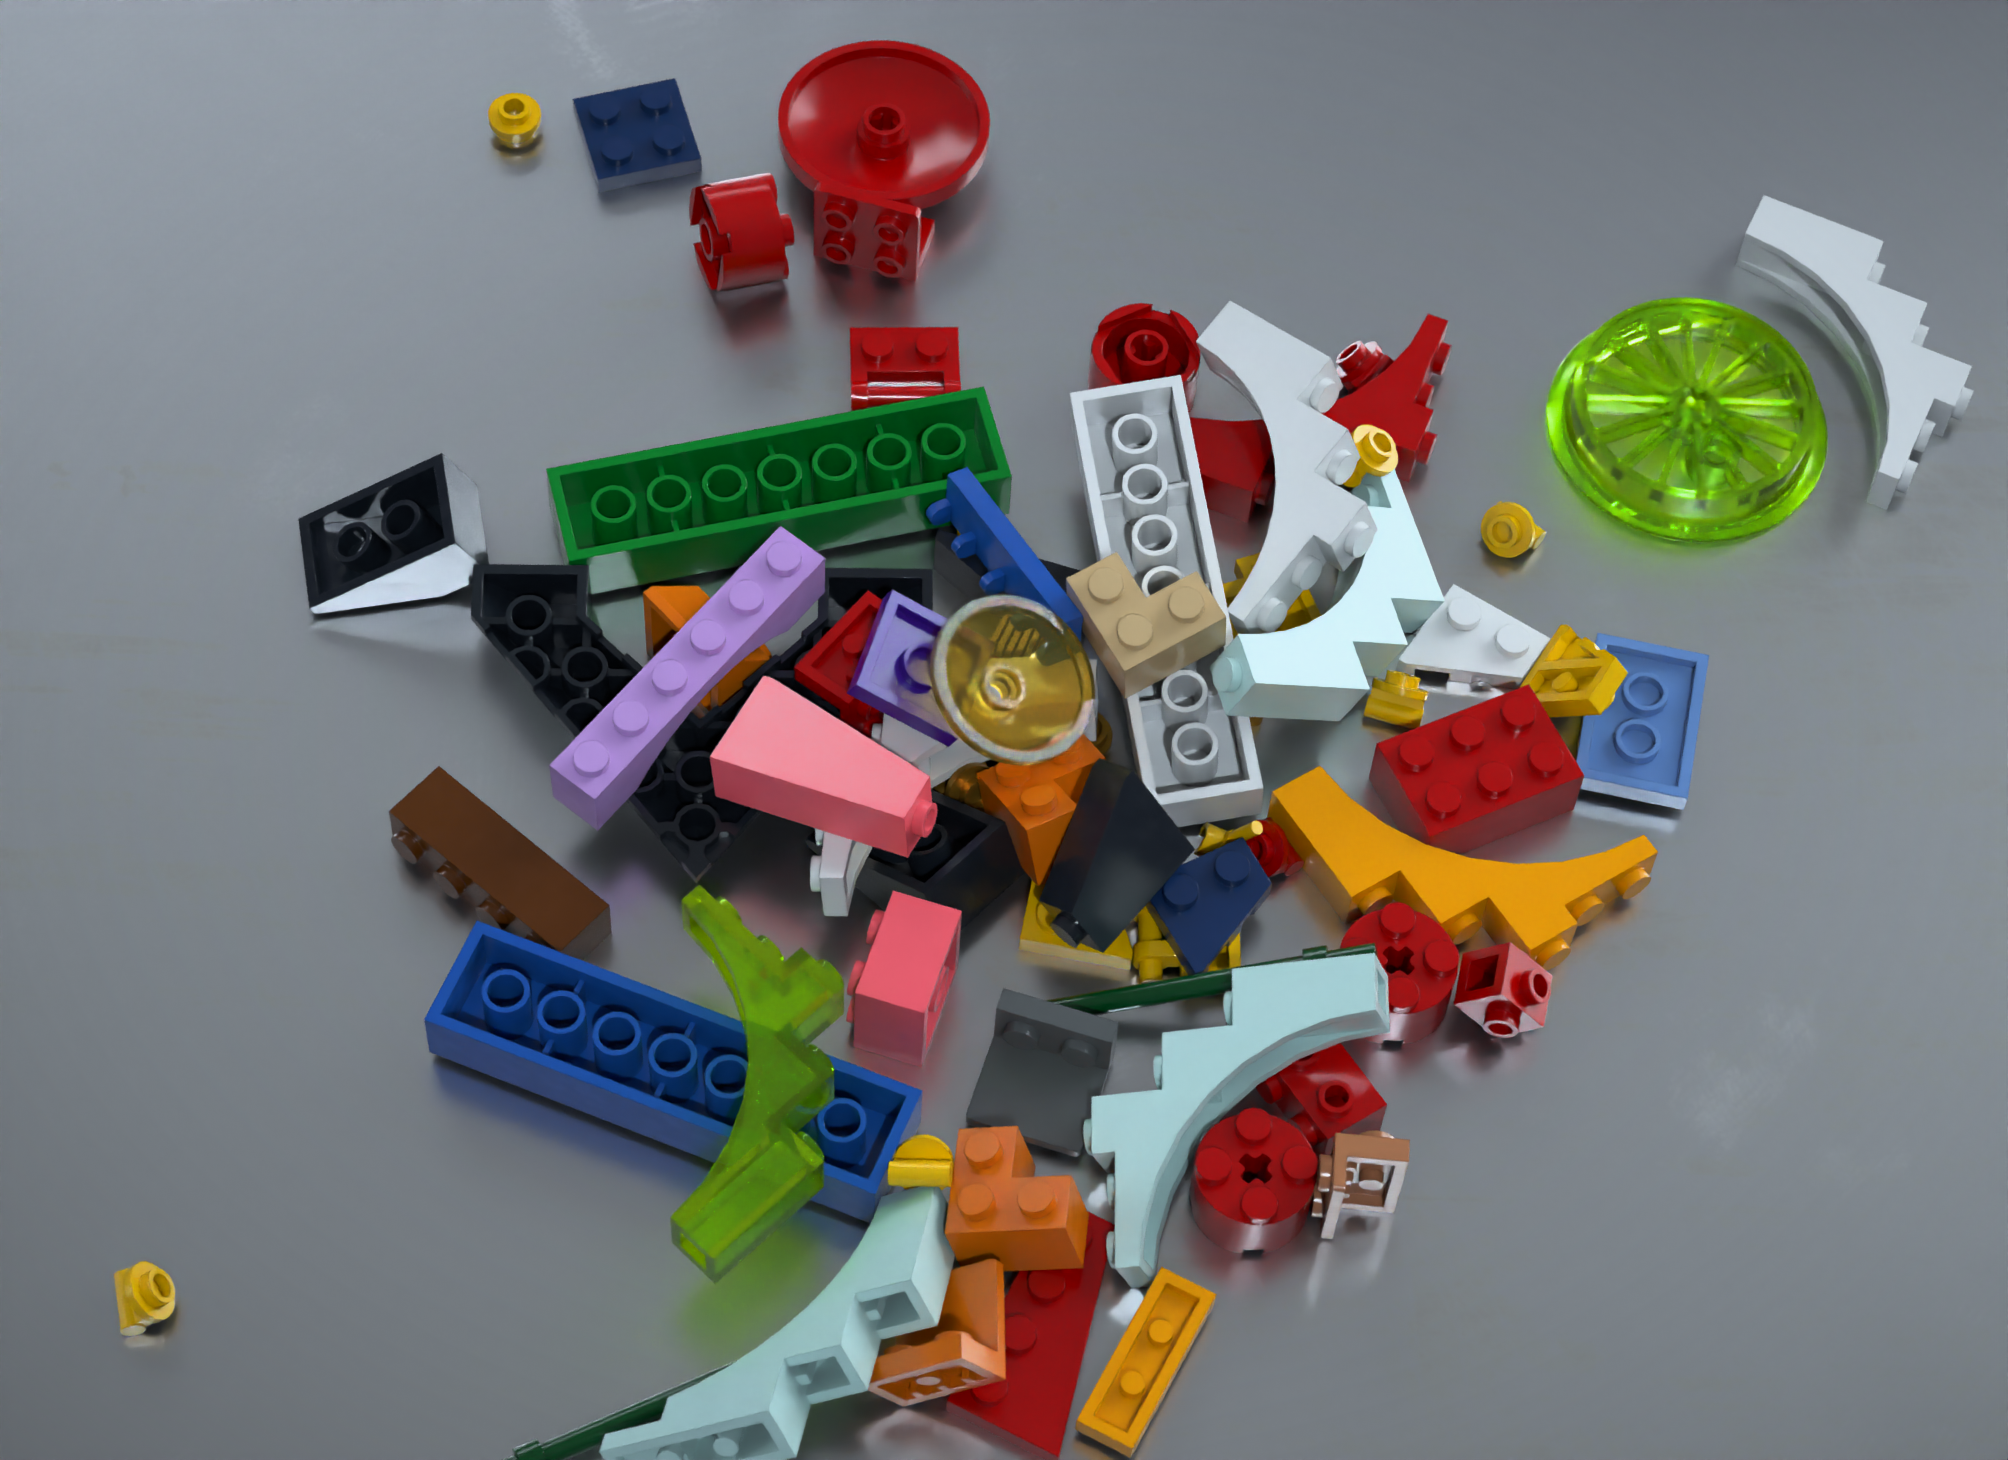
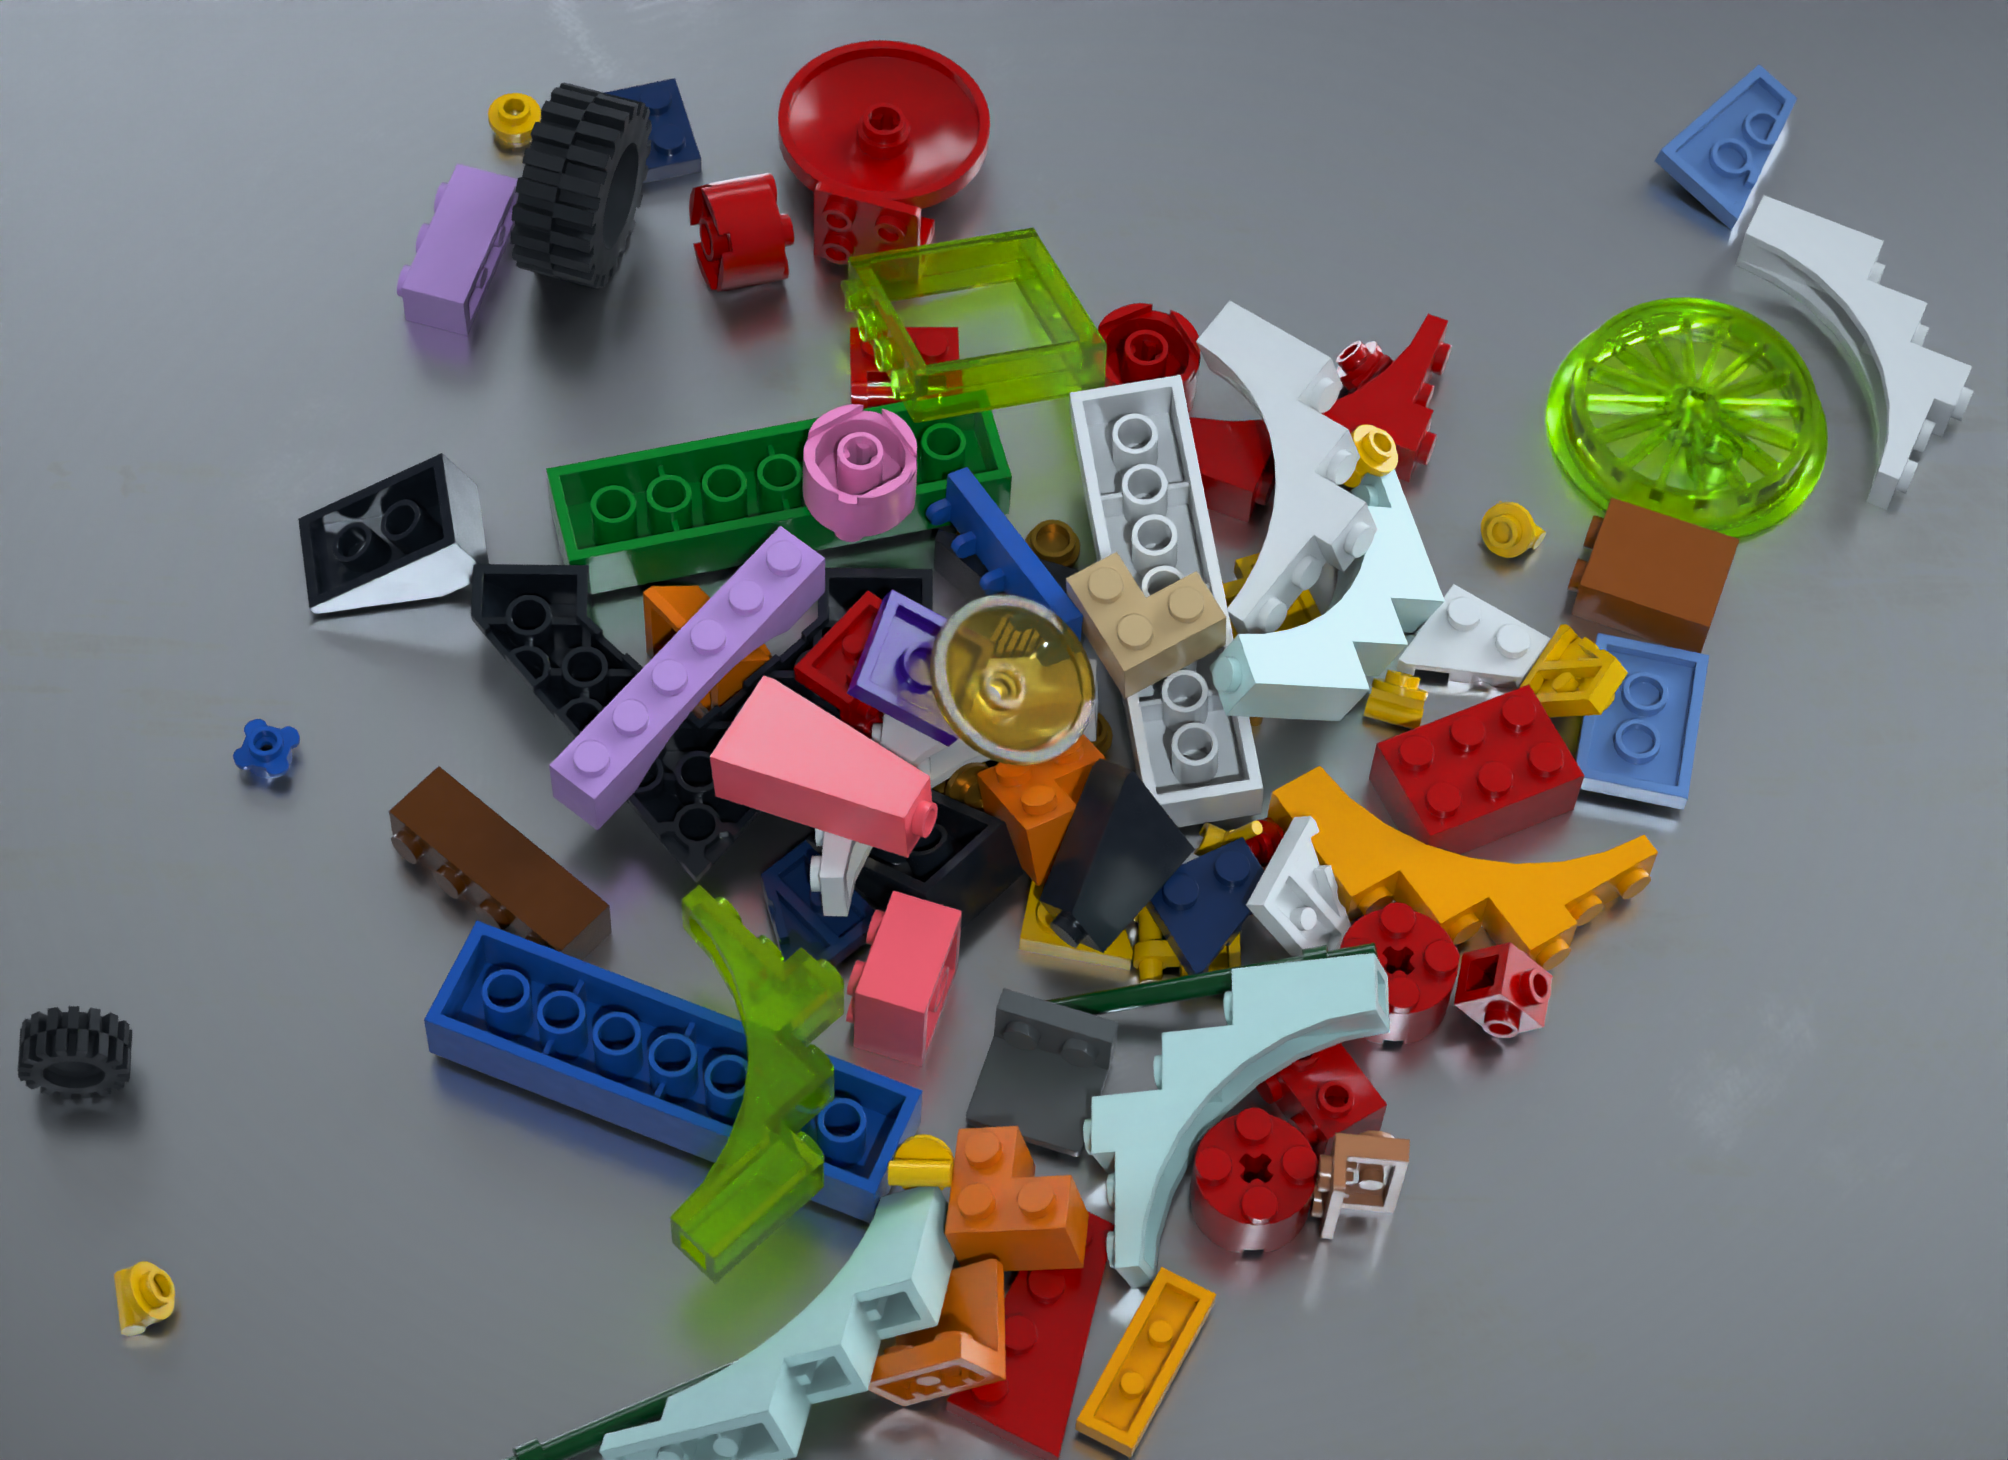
none -> black tyre [17,1006,133,1099]
none -> blue plate [233,719,300,778]
none -> lavender brick [397,164,519,336]
none -> black tyre [510,82,652,289]
none -> dark blue wing [761,840,875,996]
none -> bright pink brick [803,404,918,542]
none -> clear neon green window [841,228,1107,423]
none -> pearl gold plate [1025,520,1080,568]
none -> white wing [1246,816,1351,957]
none -> dark orange brick [1567,497,1740,653]
none -> medium blue wing [1655,64,1797,230]

